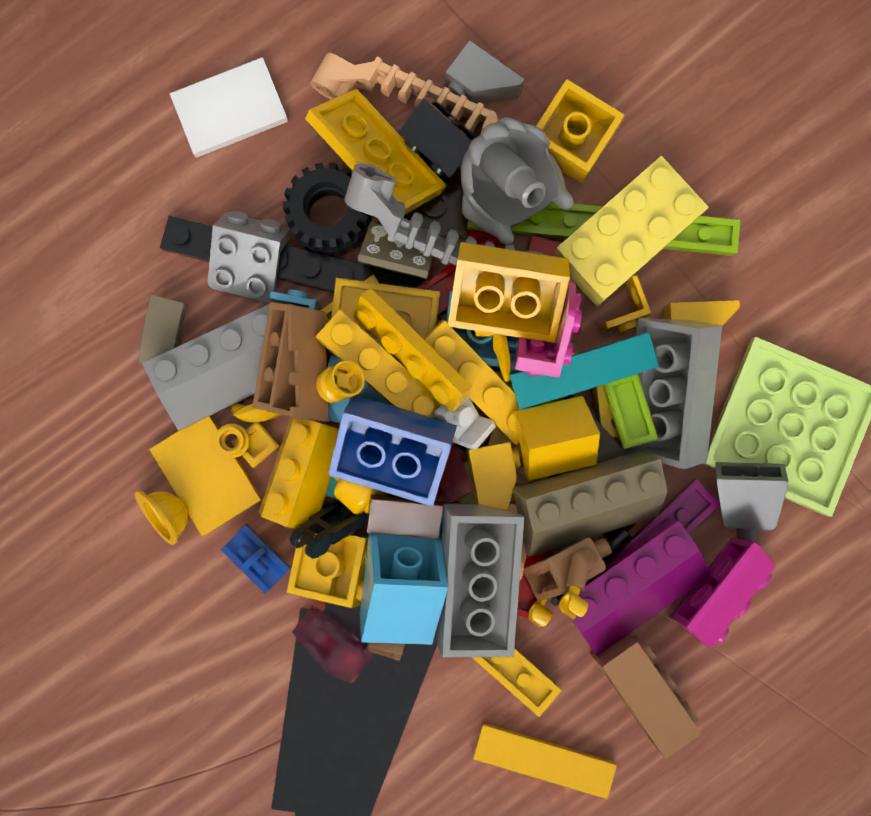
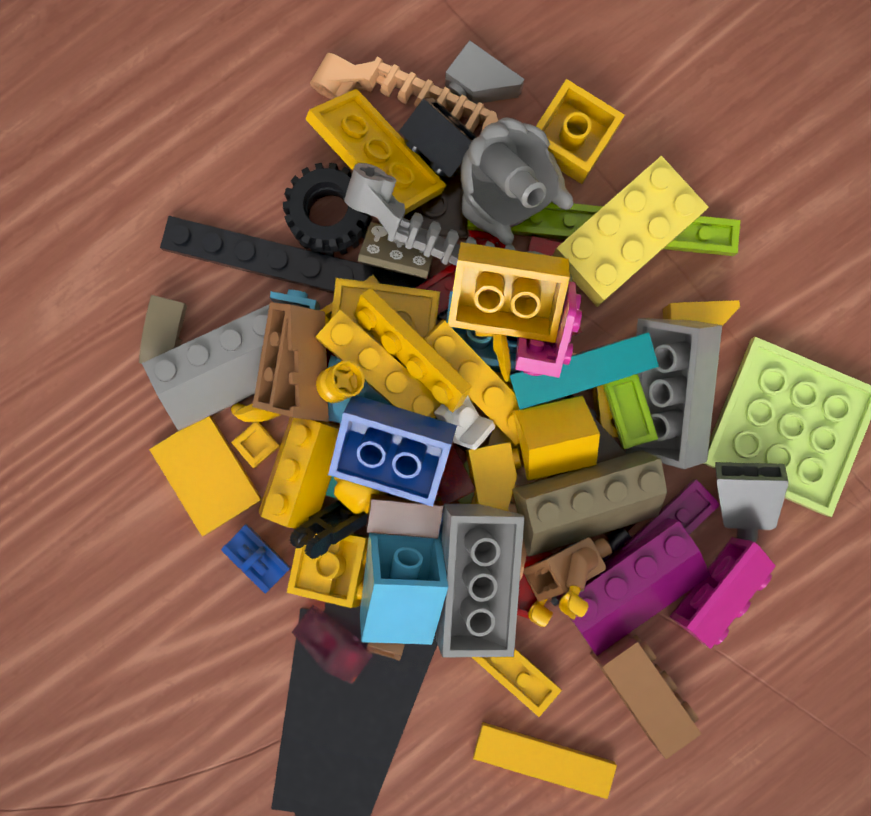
yellow piece [135,490,188,545] -> none
white tile [169,57,289,158] -> none
light grey bracket [208,211,291,302] -> none
yellow plate [214,424,250,458] -> none
yellow bracket [600,275,651,333] -> none

